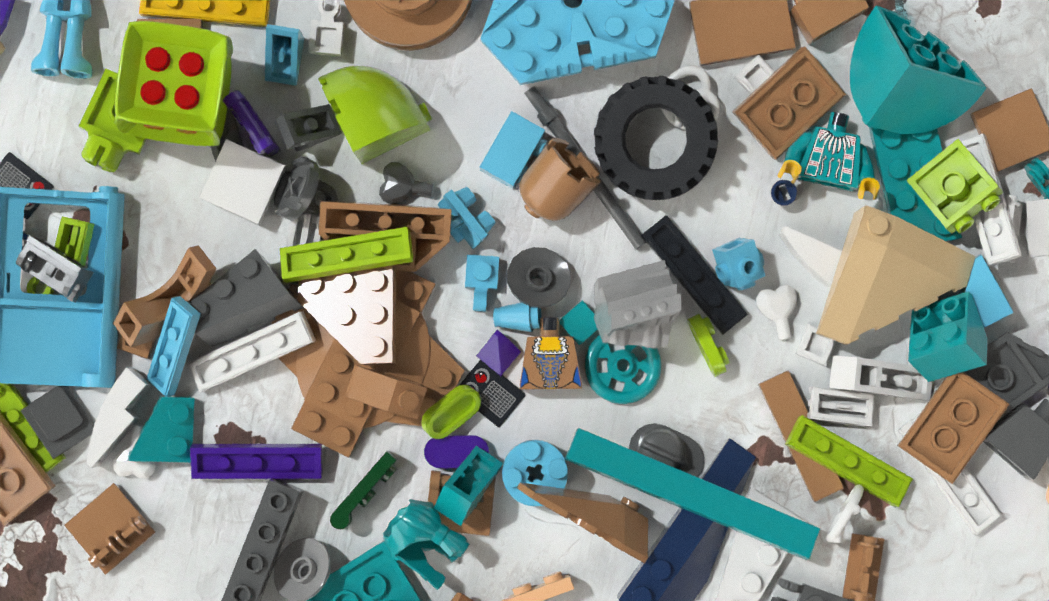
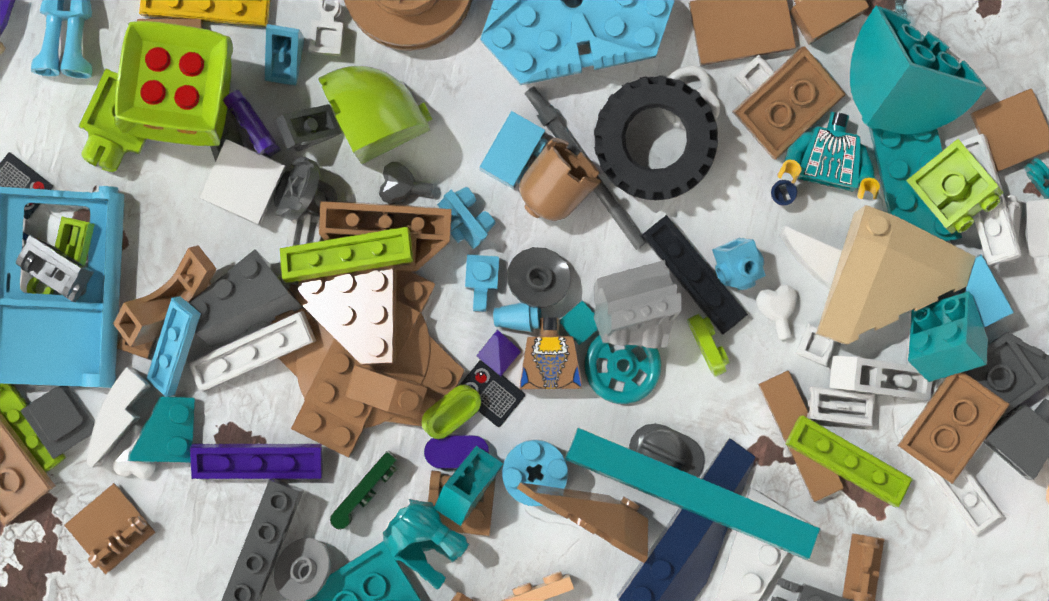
white piece [826,485,864,543] -> none

